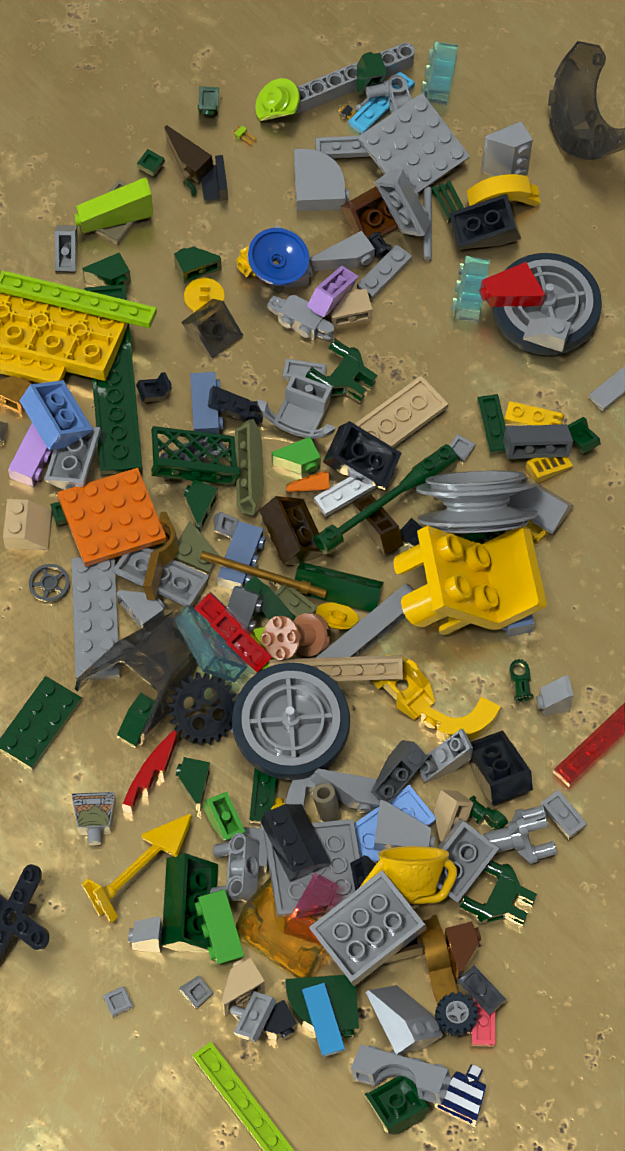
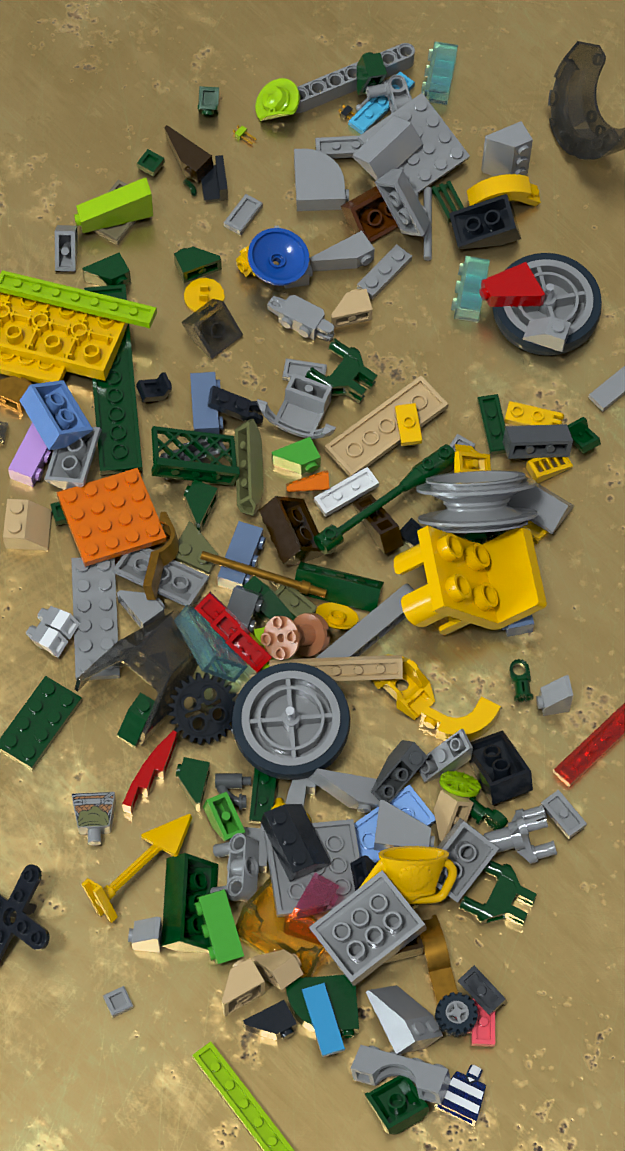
dark grey wheel [29,564,70,602] -> none
light grey slope [178,975,213,1008] -> none
light grey slope [213,512,239,539] -> none
light grey plate [230,991,276,1042] -> none
lavender brick [307,265,359,317] -> none
dark tan brick [312,783,341,822] -> none
black slope [323,421,402,490] -> none
black bush [368,232,392,259] -> none
reddish brown slope [444,921,481,984] -> none
none -> white hips [26,606,80,658]
none -> dark grey plant [215,773,251,810]
none -> light grey tile [224,194,263,236]
none -> tan slope [252,949,303,990]
none -> light grey slope [352,116,423,180]
none -> yellow plate [395,403,422,446]
none -> lime wheel [439,771,481,797]
none -> yellow slope [454,444,491,473]

